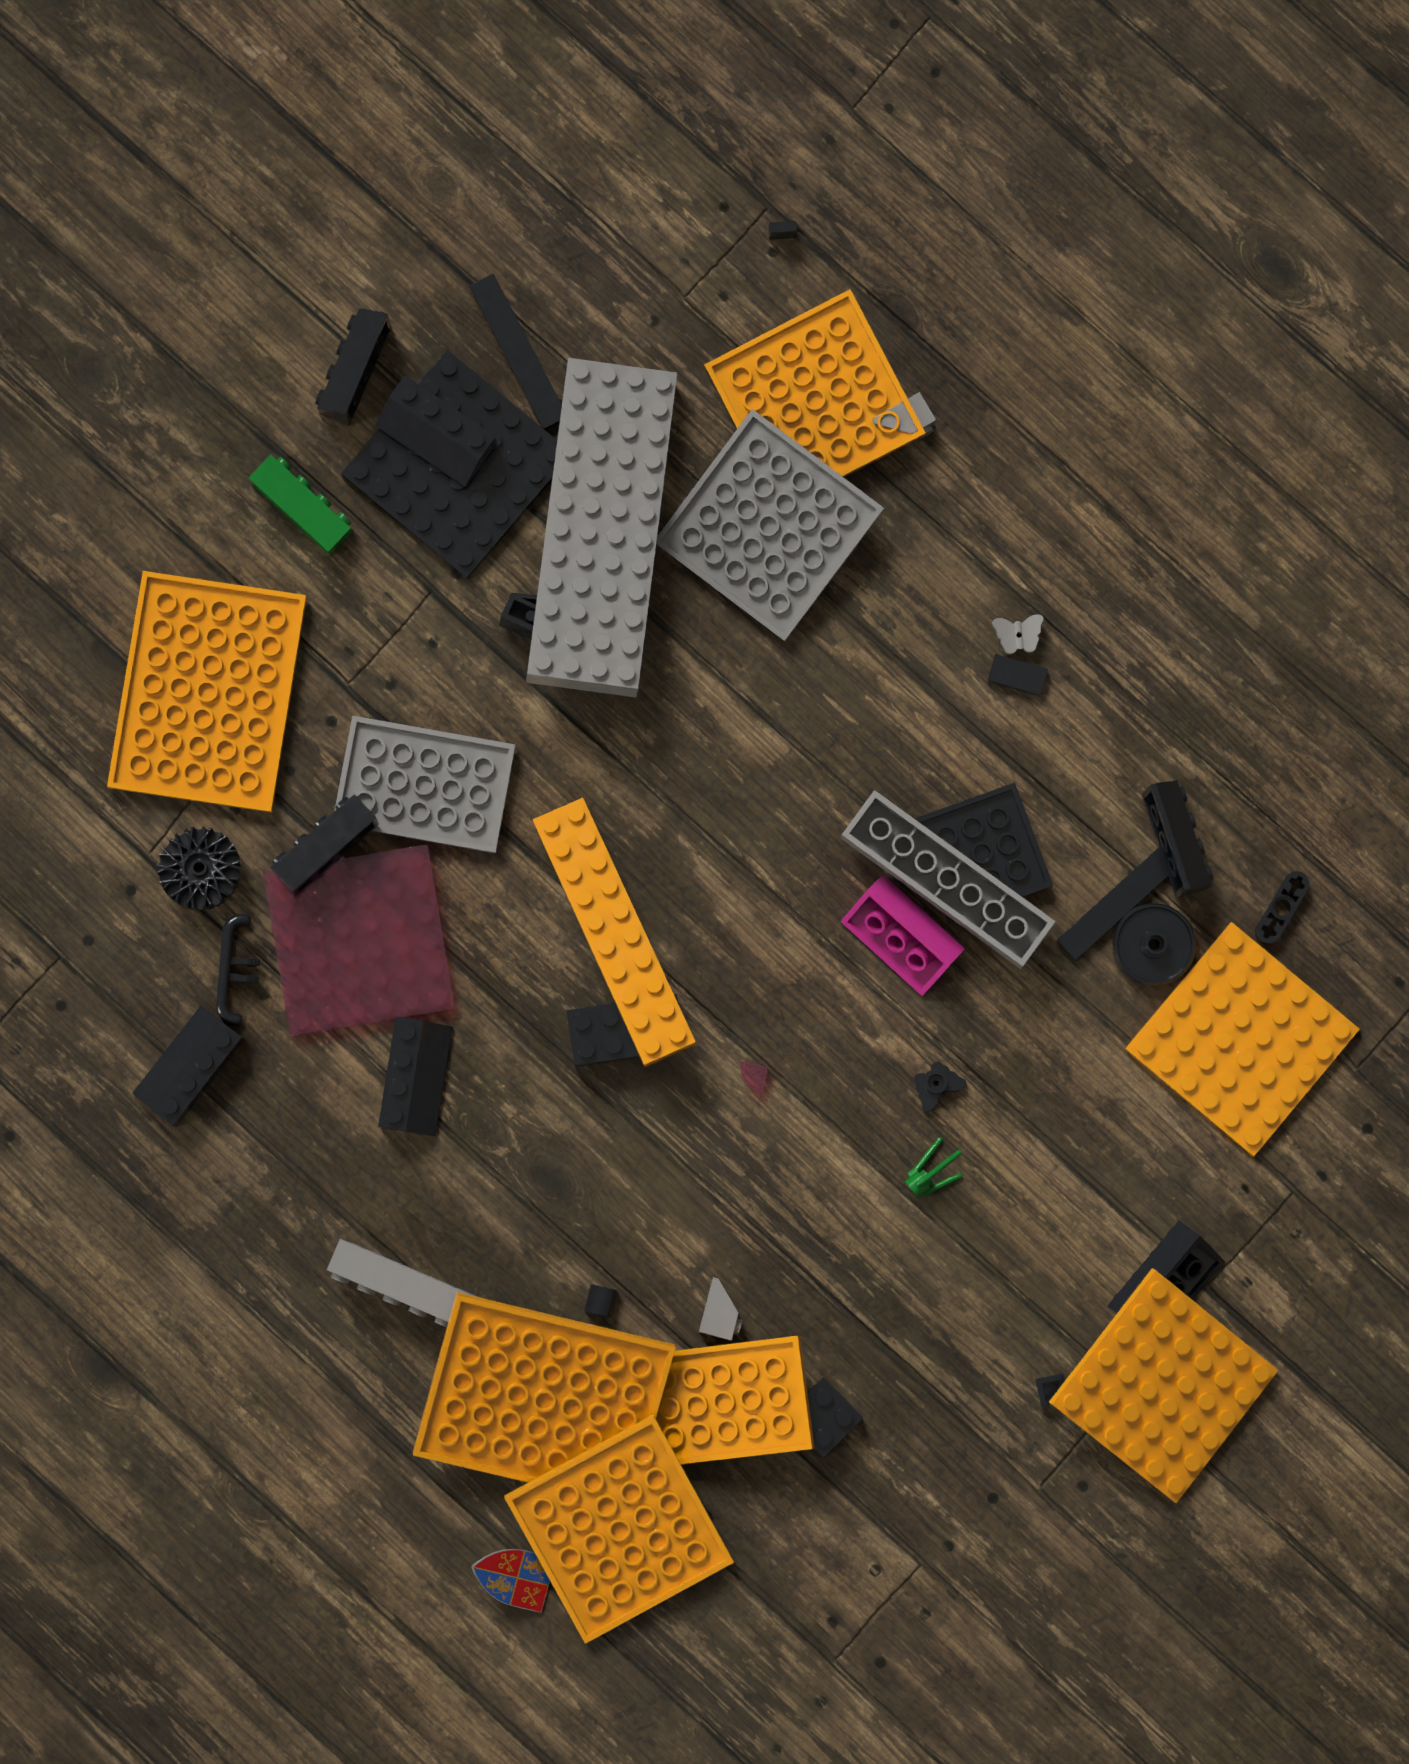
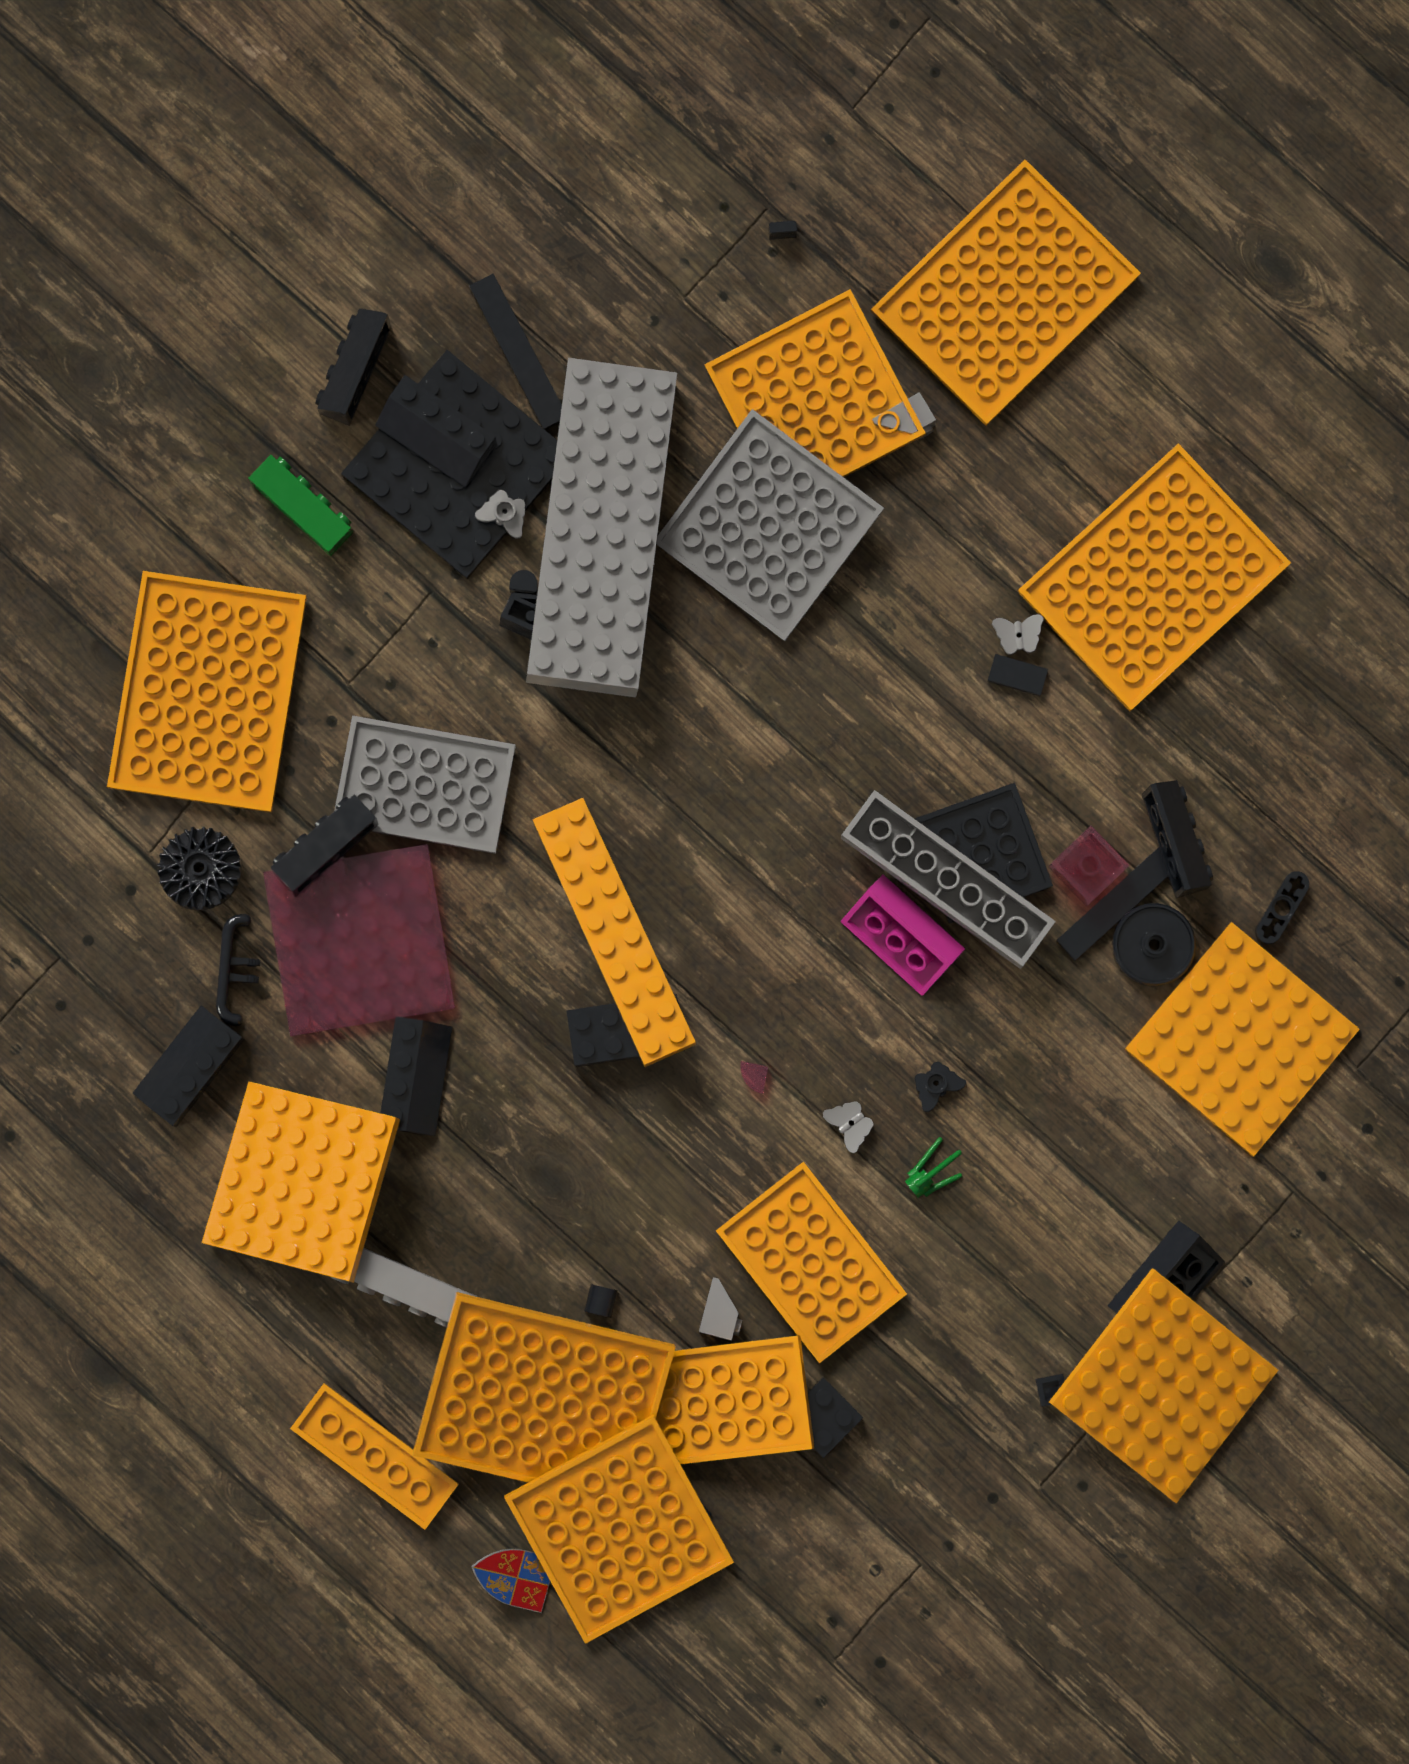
none -> light orange plate [202,1082,400,1283]
none -> light orange plate [290,1383,459,1530]
none -> light grey animal [475,490,525,538]
none -> black brick [509,570,538,595]
none -> light orange plate [716,1162,907,1363]
none -> light grey animal [823,1101,873,1153]
none -> light orange plate [870,160,1141,426]
none -> light orange plate [1017,443,1291,711]
none -> clear pink brick [1048,826,1130,907]

